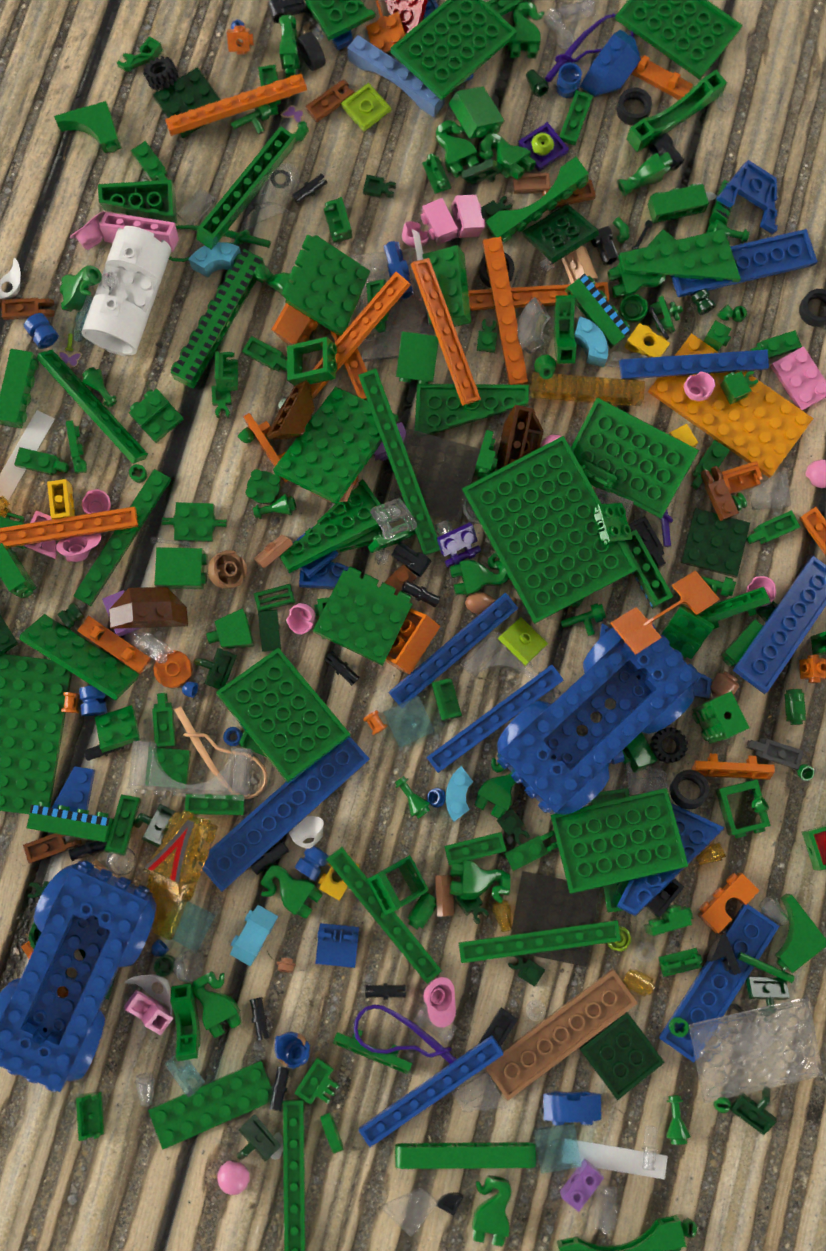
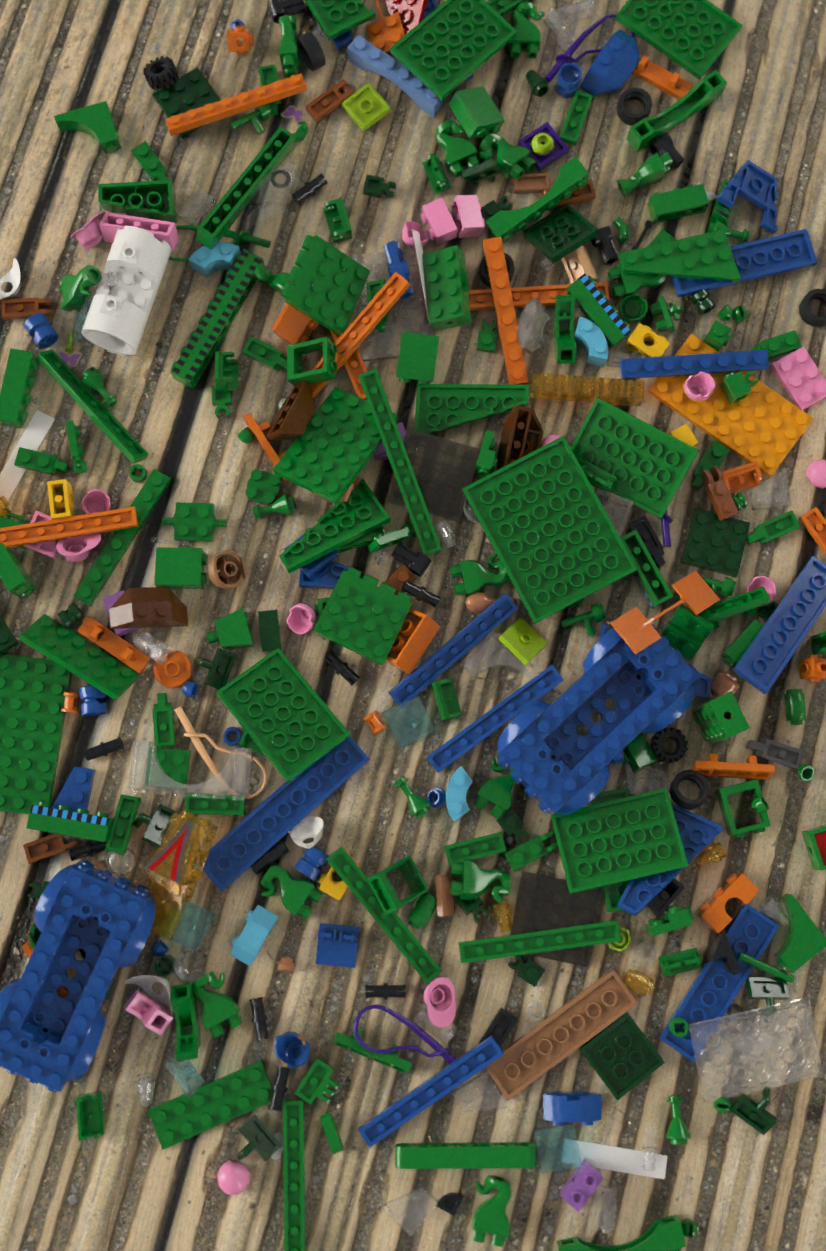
green plate [95,705,140,753] -> none
green piece [117,36,163,71] -> none
green plate [128,388,184,443] -> none
nougat plate [253,535,293,568] -> none
green tile [253,584,296,611] -> none
clear plate [370,498,417,540] -> none
orange tile [410,258,481,406] -> none
dark purple plate [437,523,481,567] -> none
green piece [534,355,557,379] -> none
green hinge [593,503,632,545] -> none
black hinge [647,307,669,340] -> none

